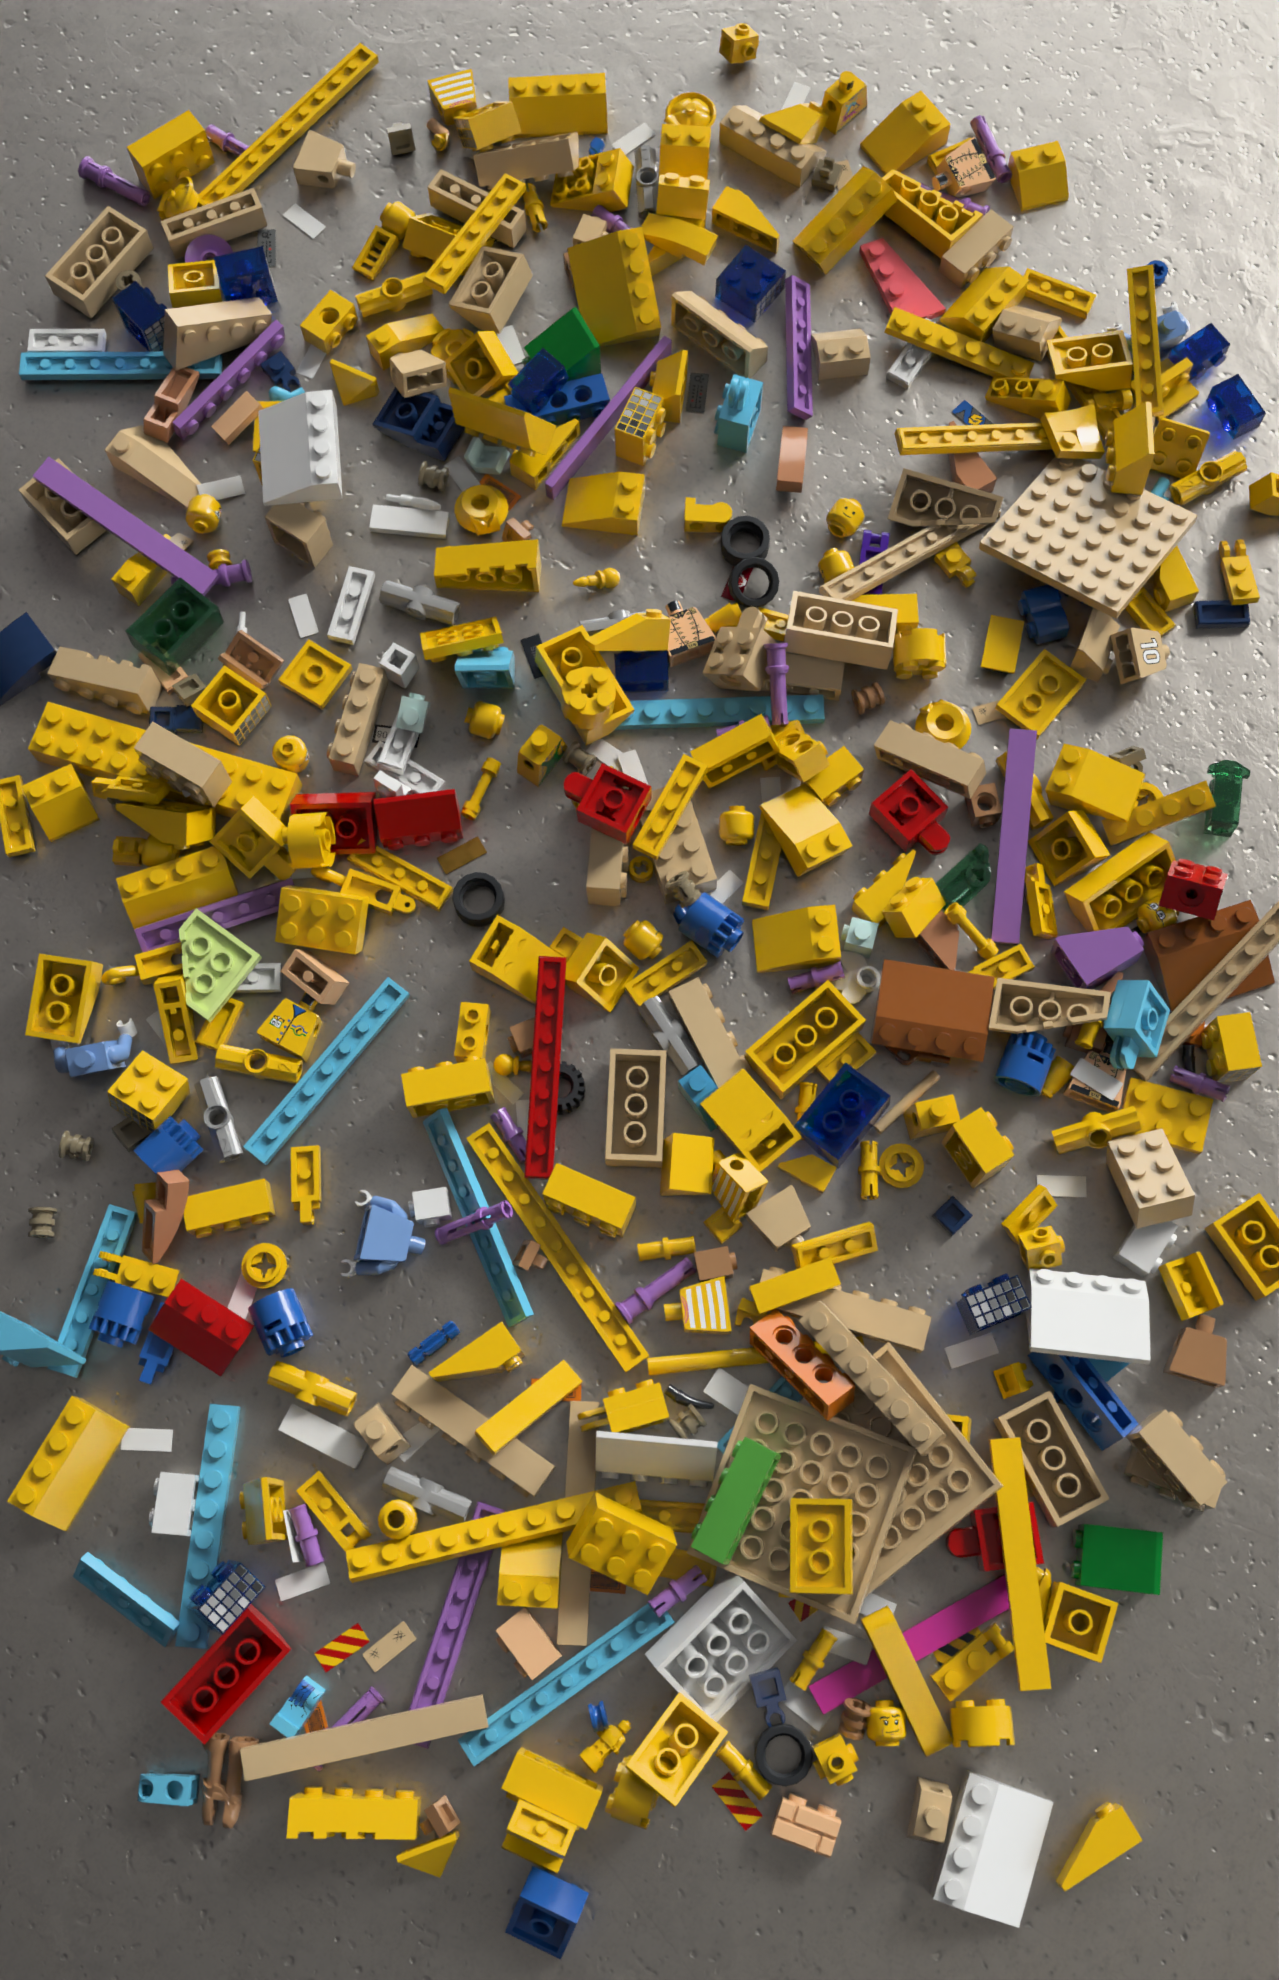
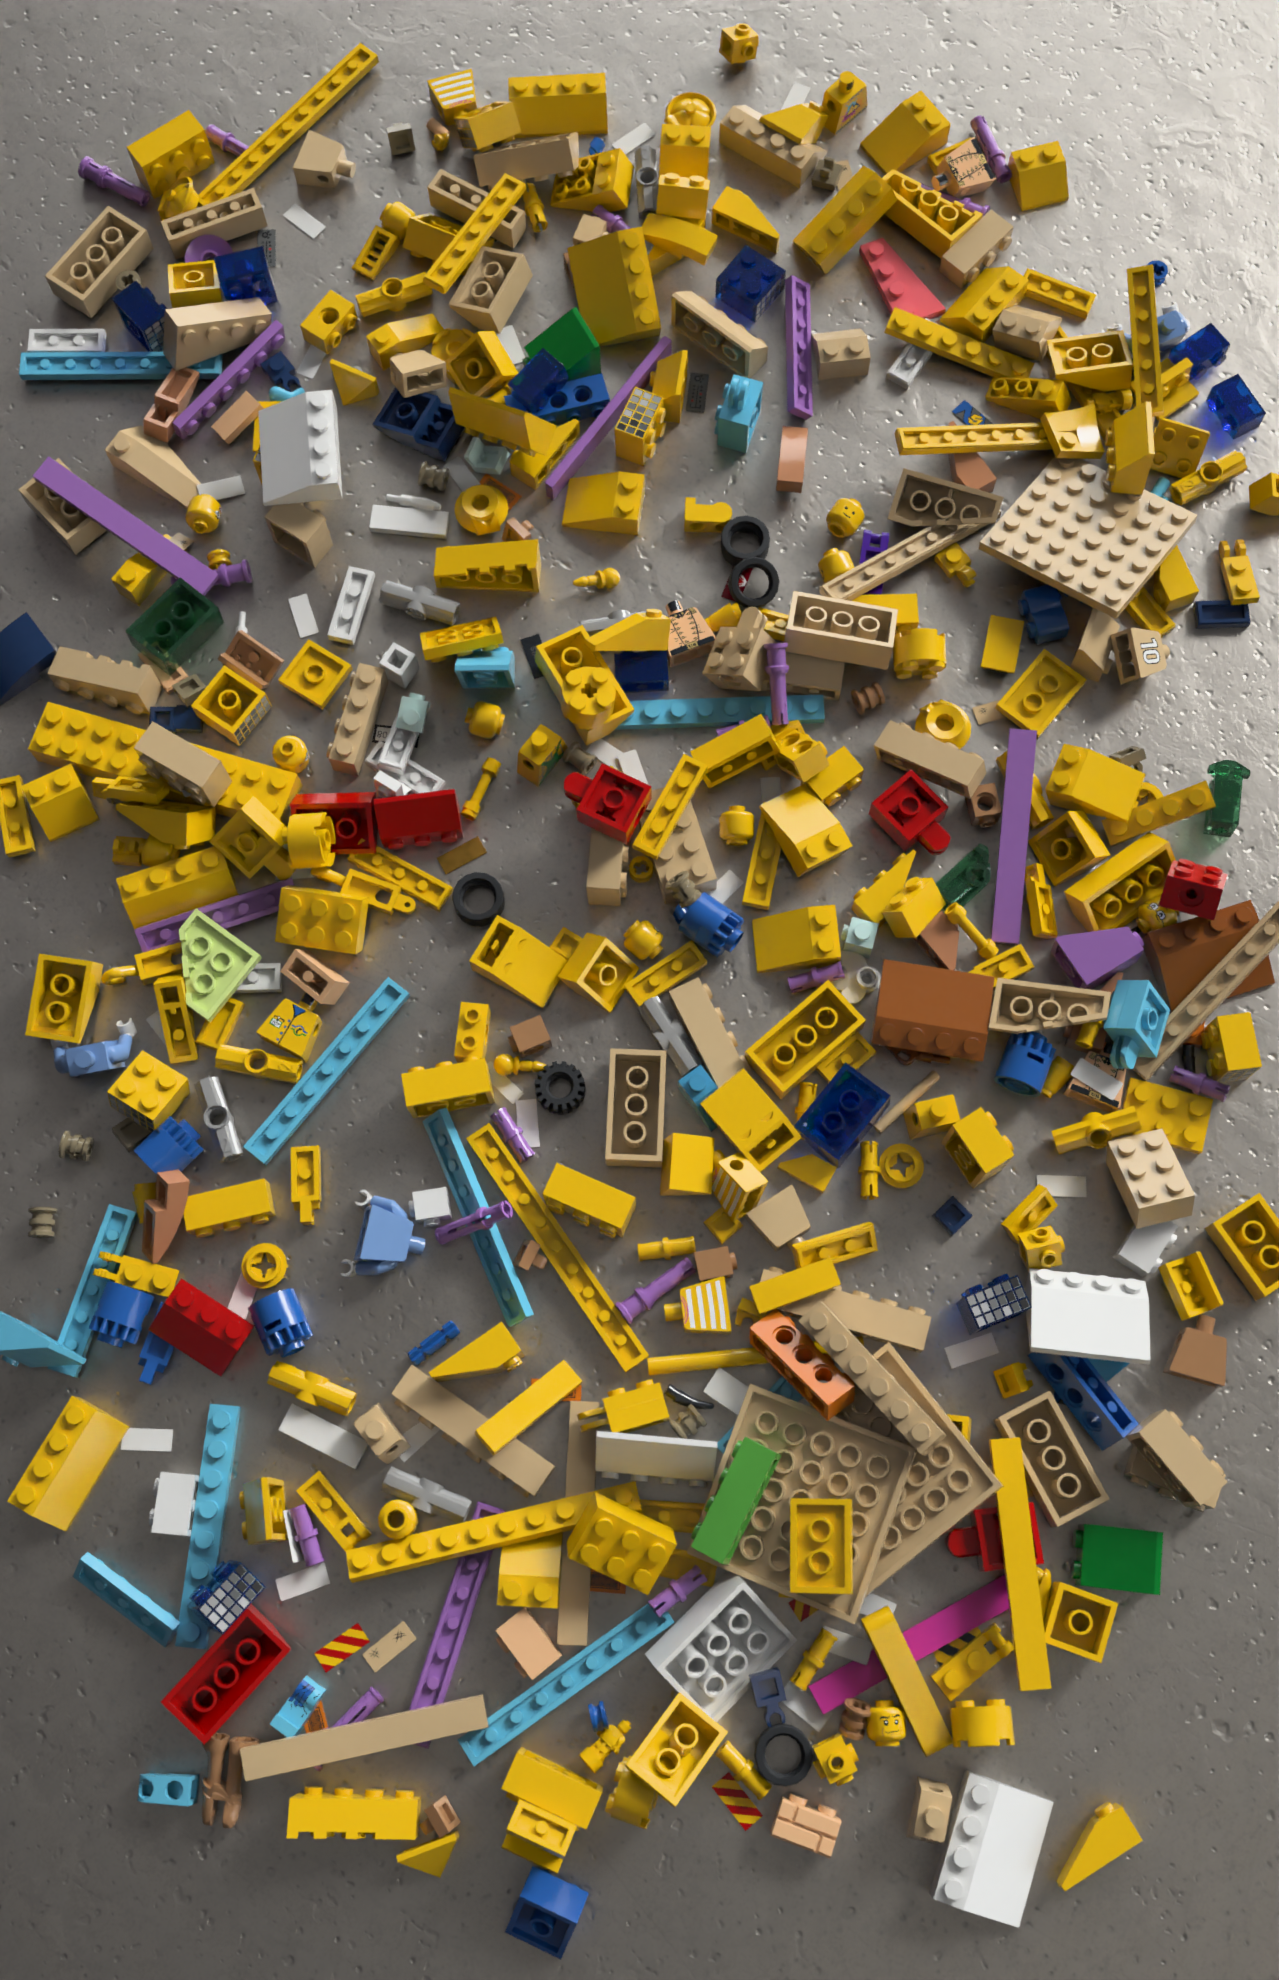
red tile [524,956,567,1180] -> none

